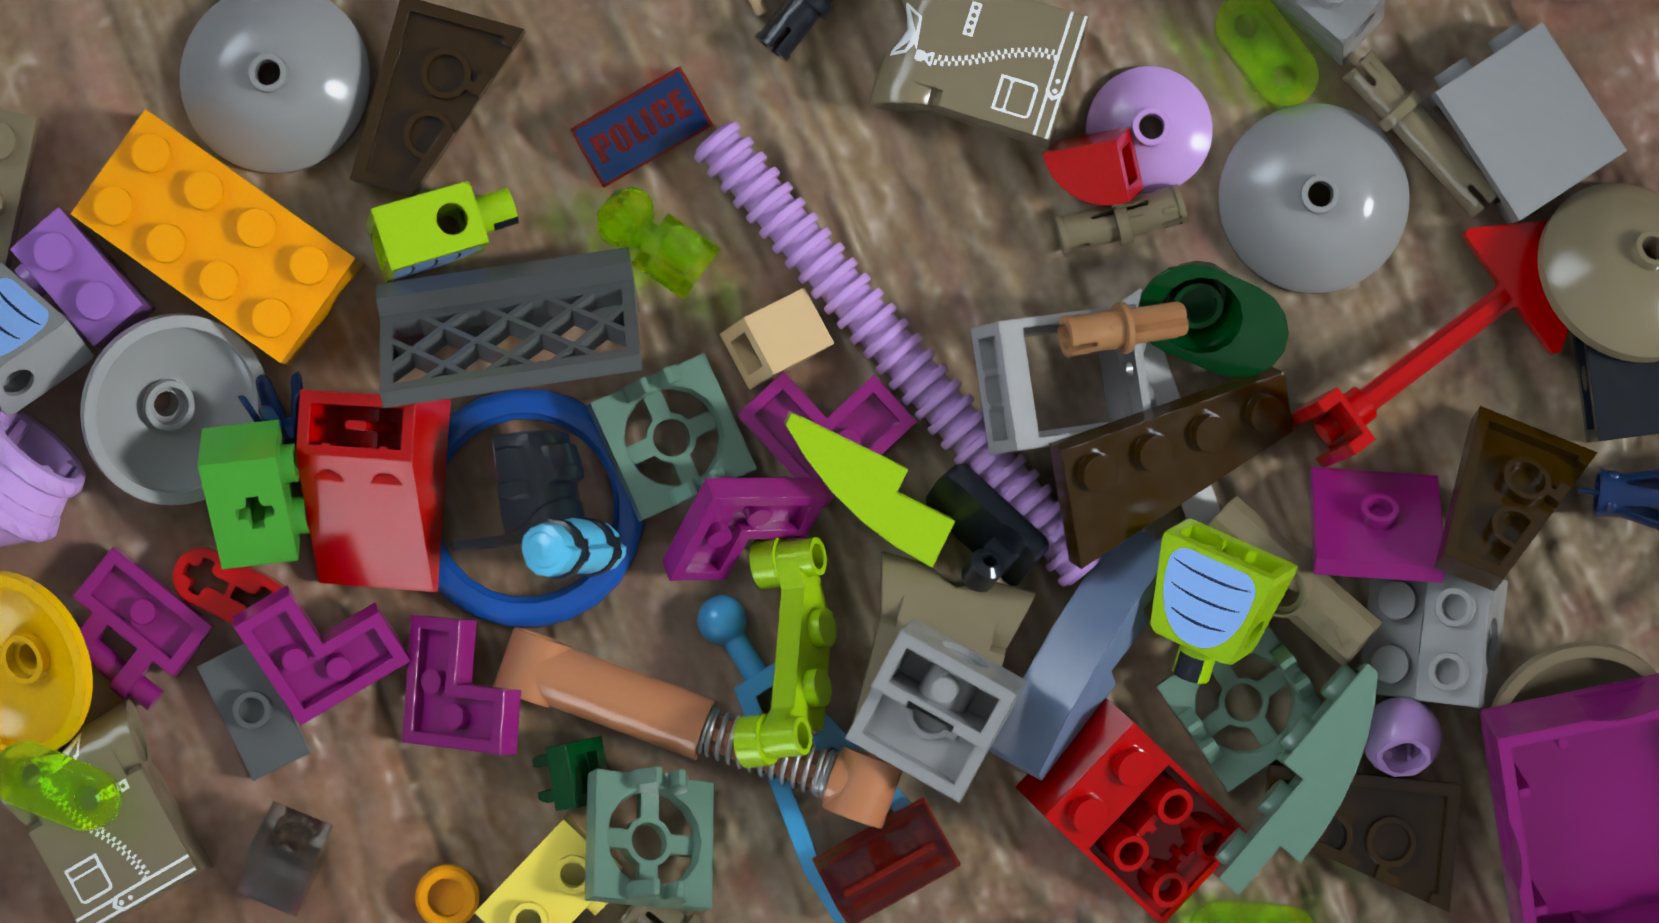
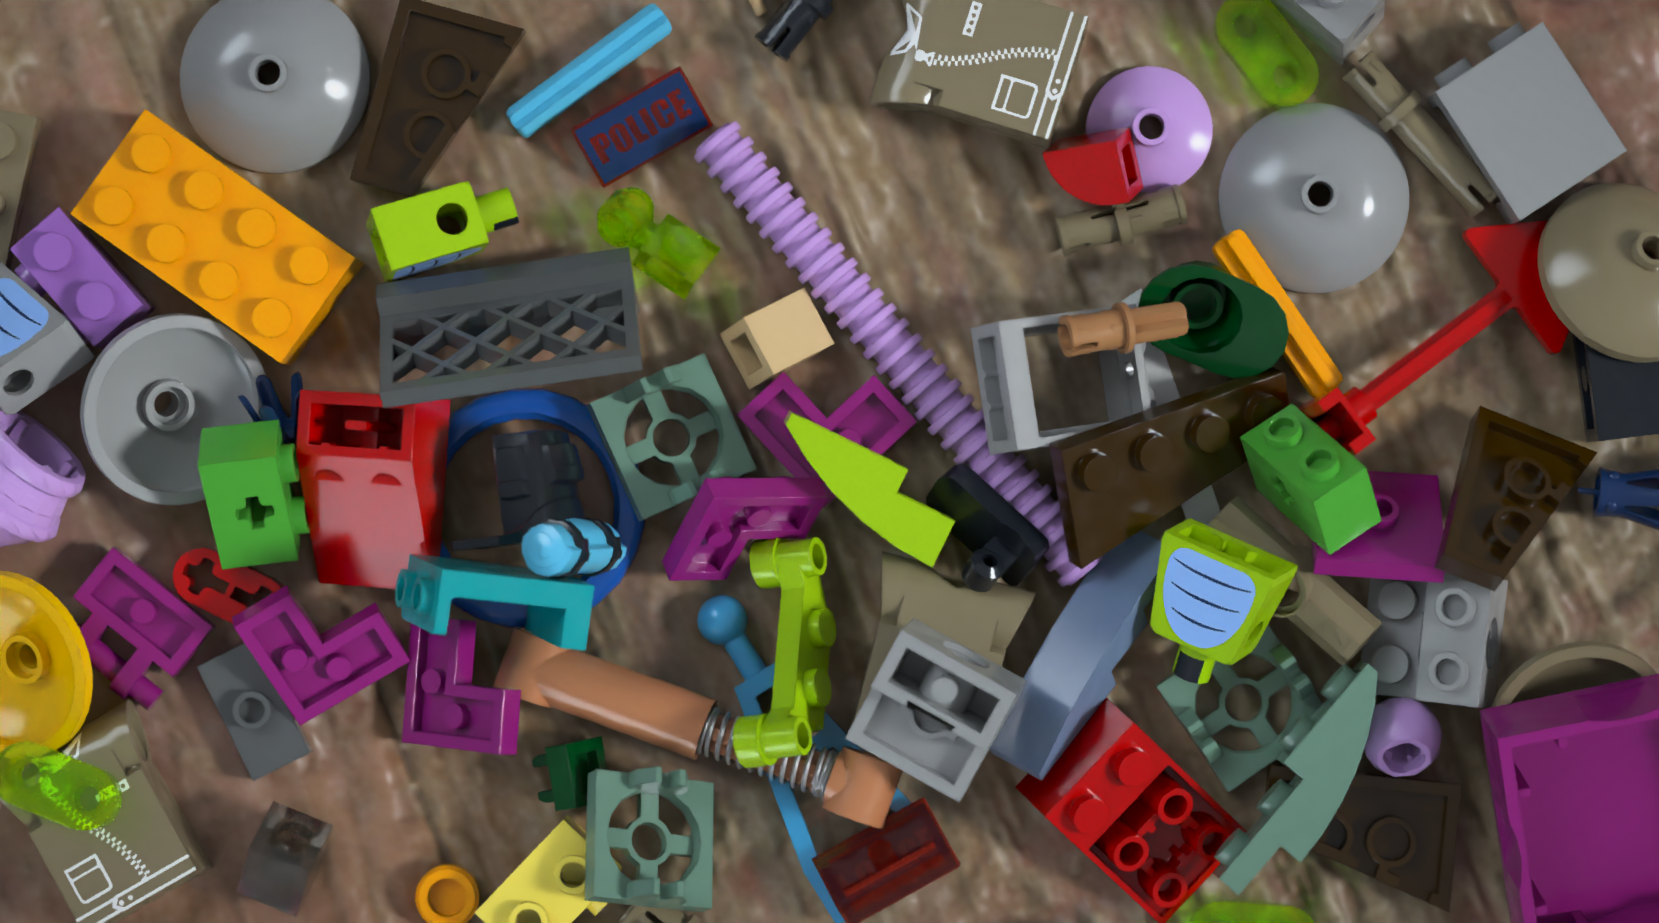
none -> teal panel [395,554,595,651]
none -> medium azure axle [506,3,672,138]
none -> light orange axle [1212,229,1343,398]
none -> bright green brick [1240,403,1382,555]

